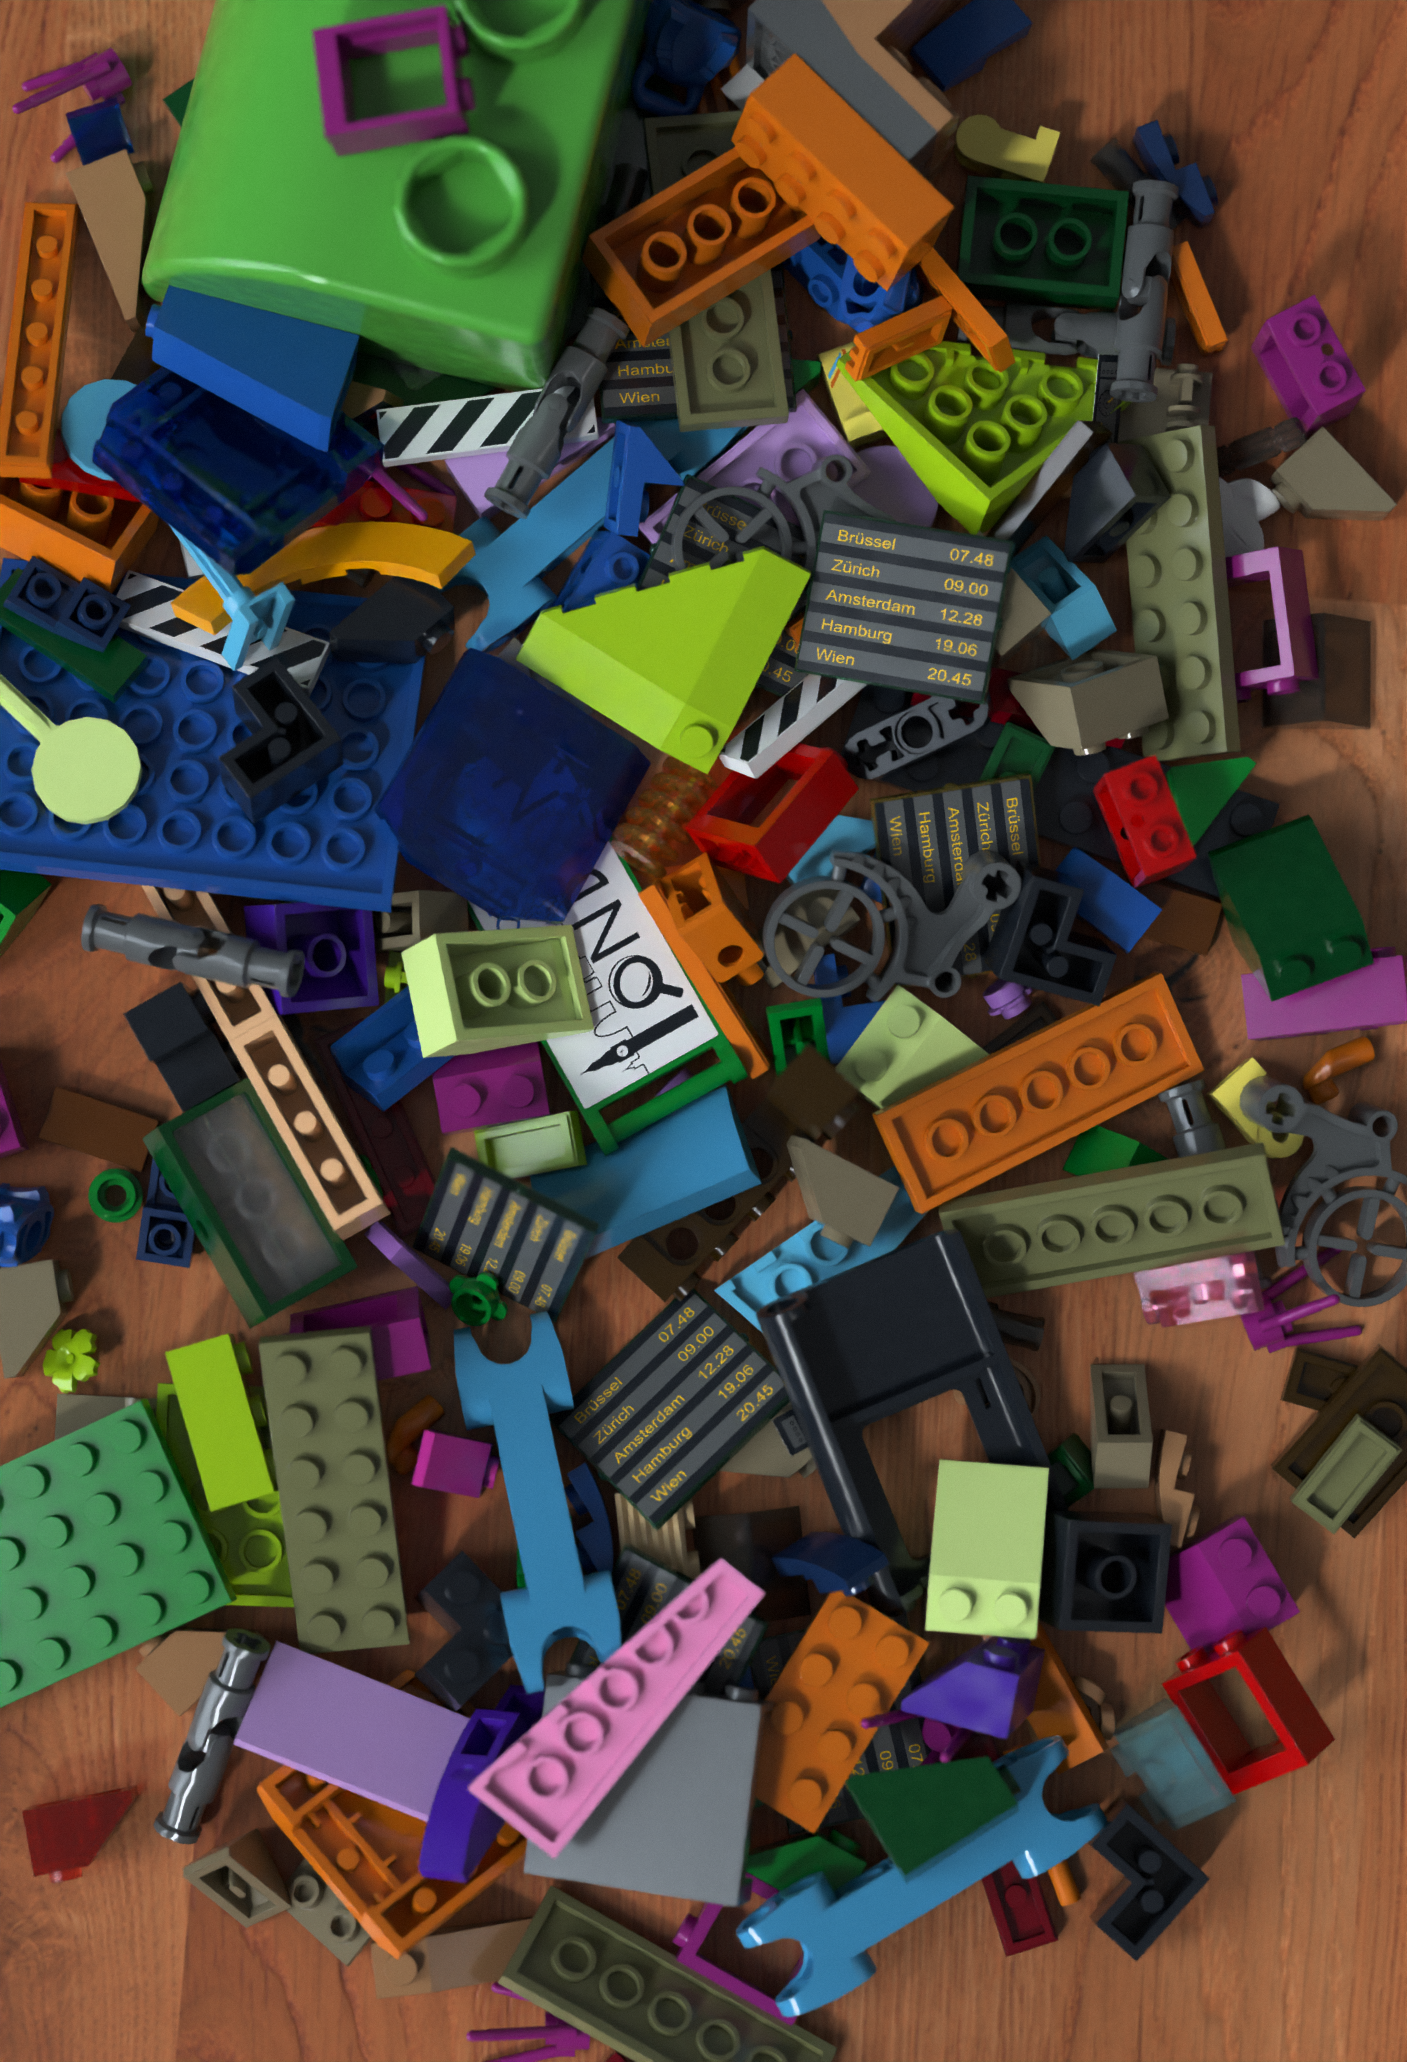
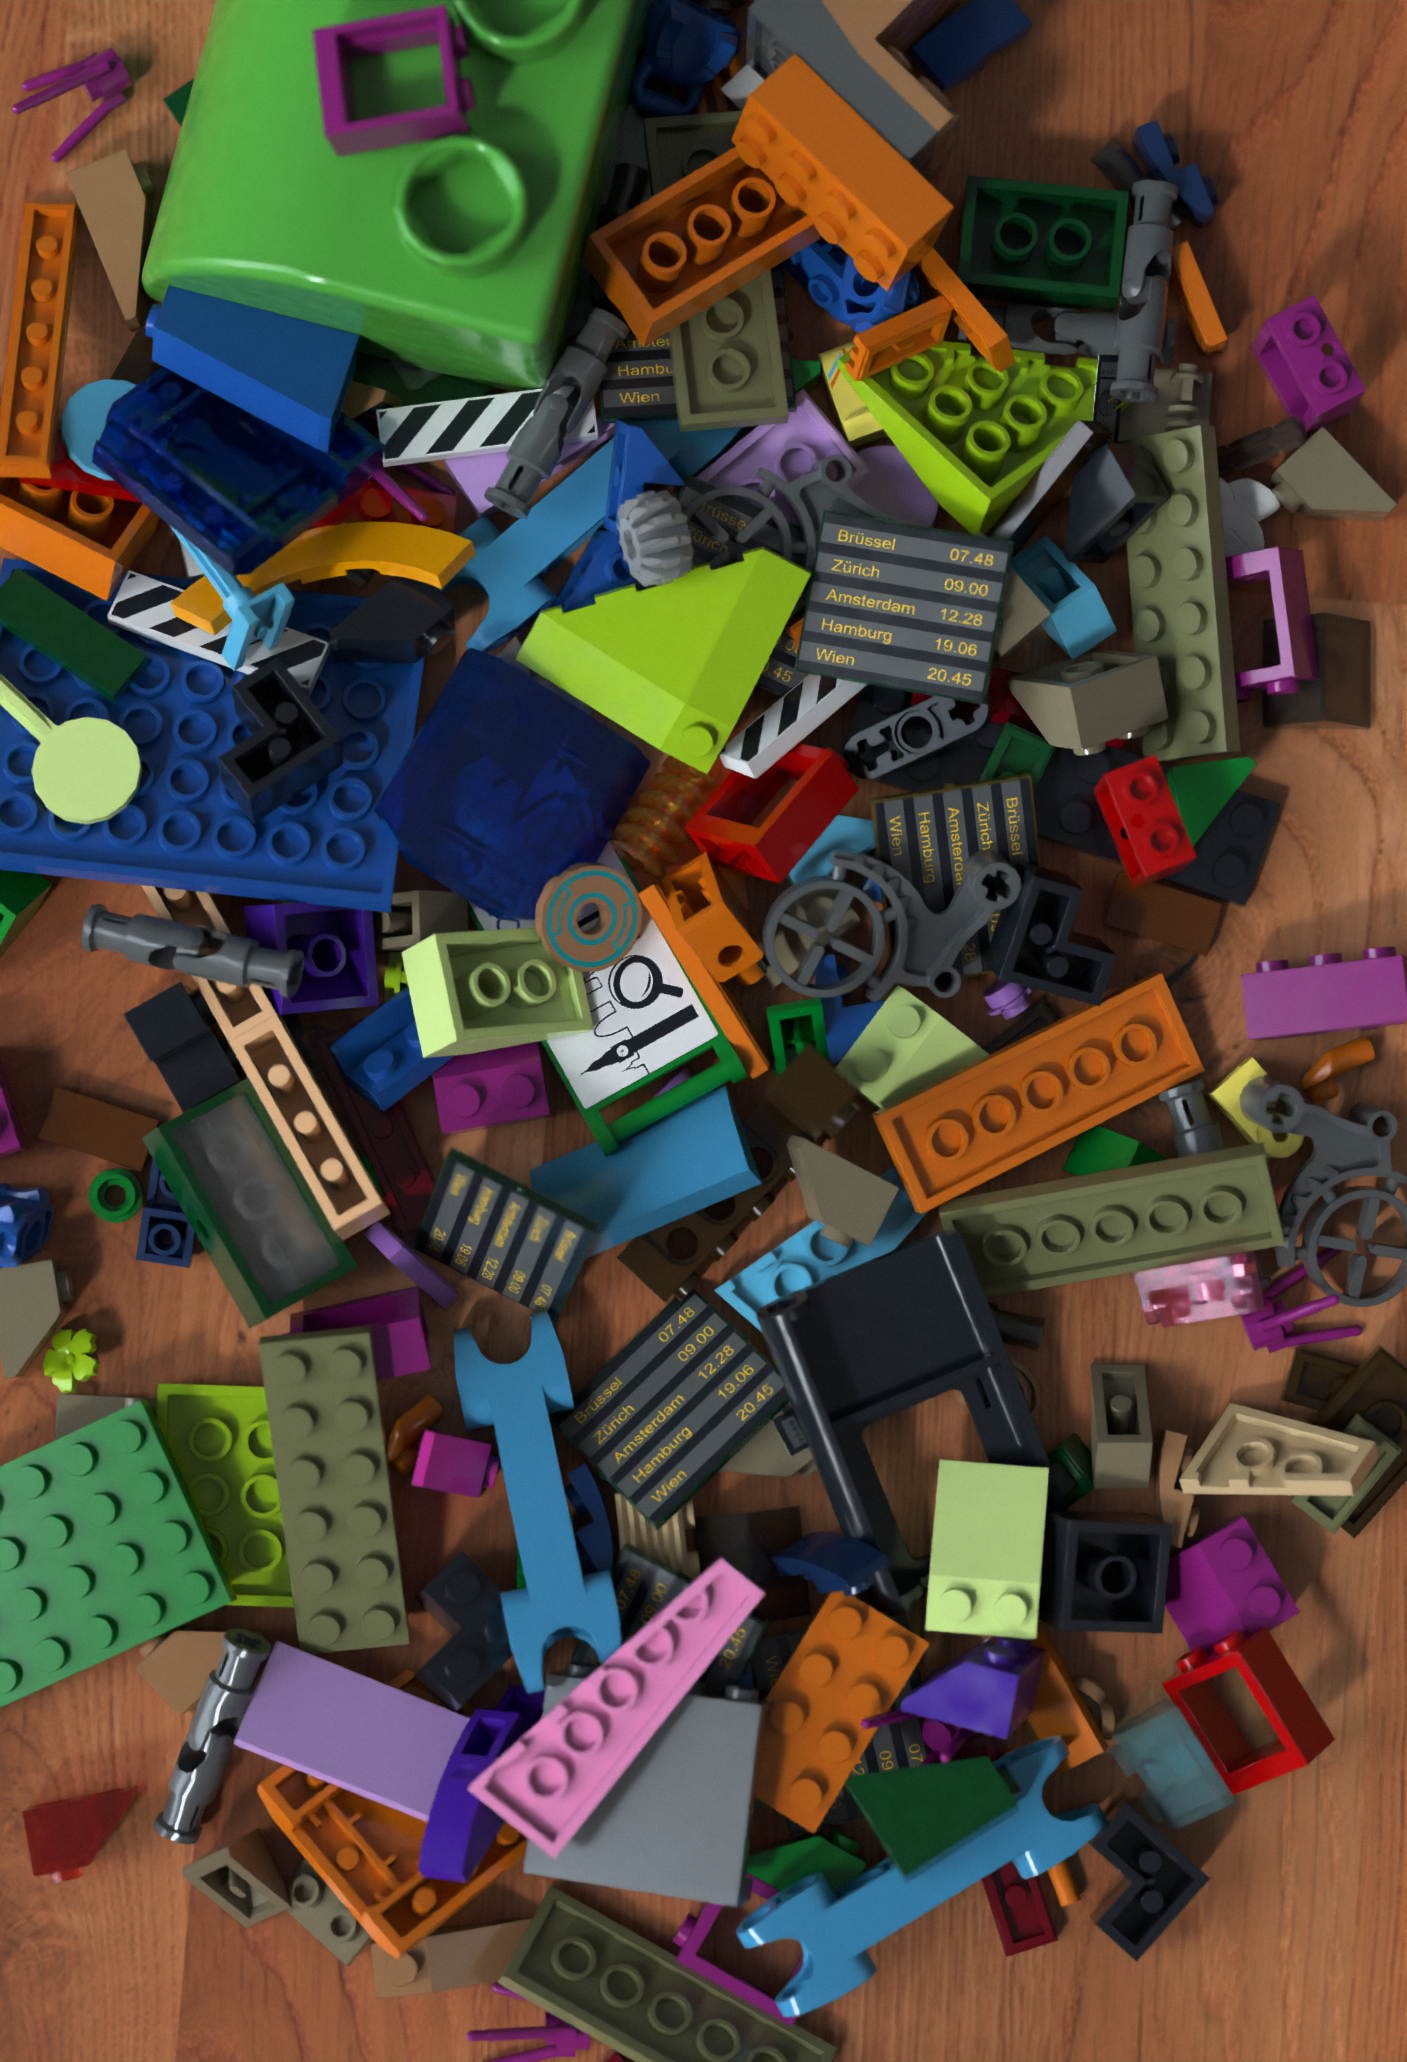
dark blue slope [3,556,131,652] -> none
clear blue tile [66,97,135,166] -> none
lime brick [165,1333,278,1511] -> none
green plate [449,1272,508,1326] -> none
lime tile [474,1111,587,1179] -> none
light yellow leg [954,114,1060,183] -> none
blue slope [1055,847,1162,954] -> none
dark green slope [1207,814,1374,1002] -> none
none -> medium nougat tile [535,862,642,972]
none -> light grey gear [616,490,694,586]
none -> tan wing [1179,1403,1379,1496]

